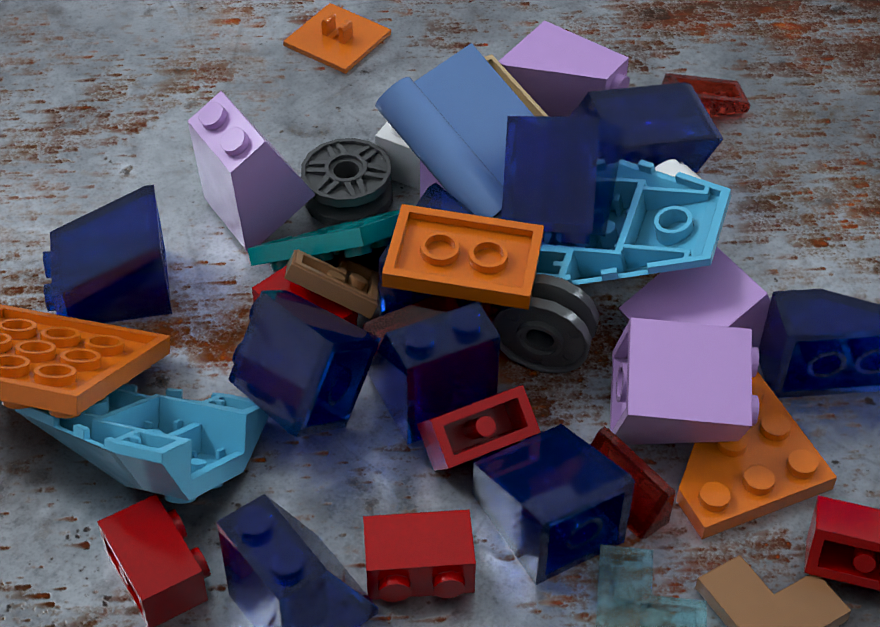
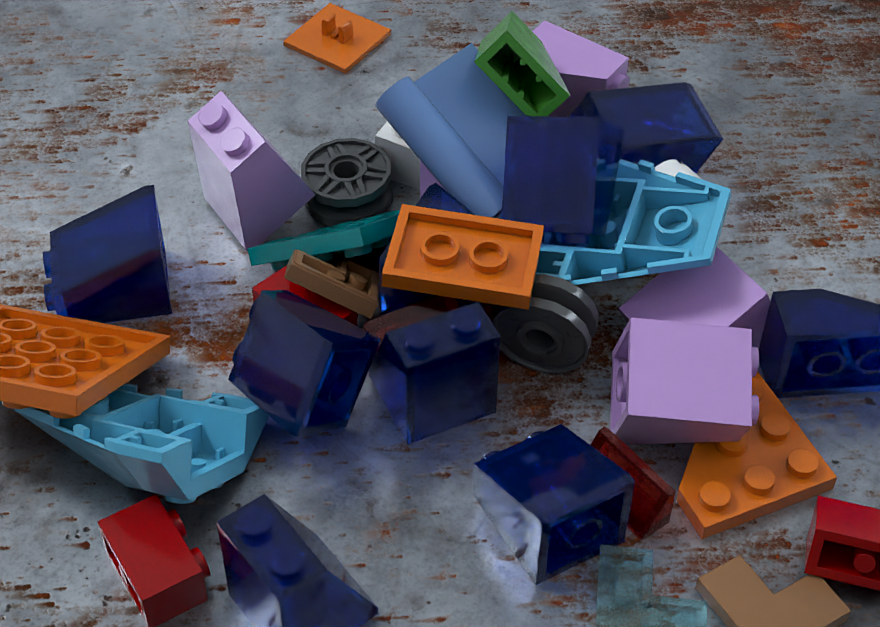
red brick [363,509,476,602] -> none
red brick [417,385,541,471] -> none
clear red slope [656,73,751,121] -> none
none -> bright green slope [474,11,570,126]

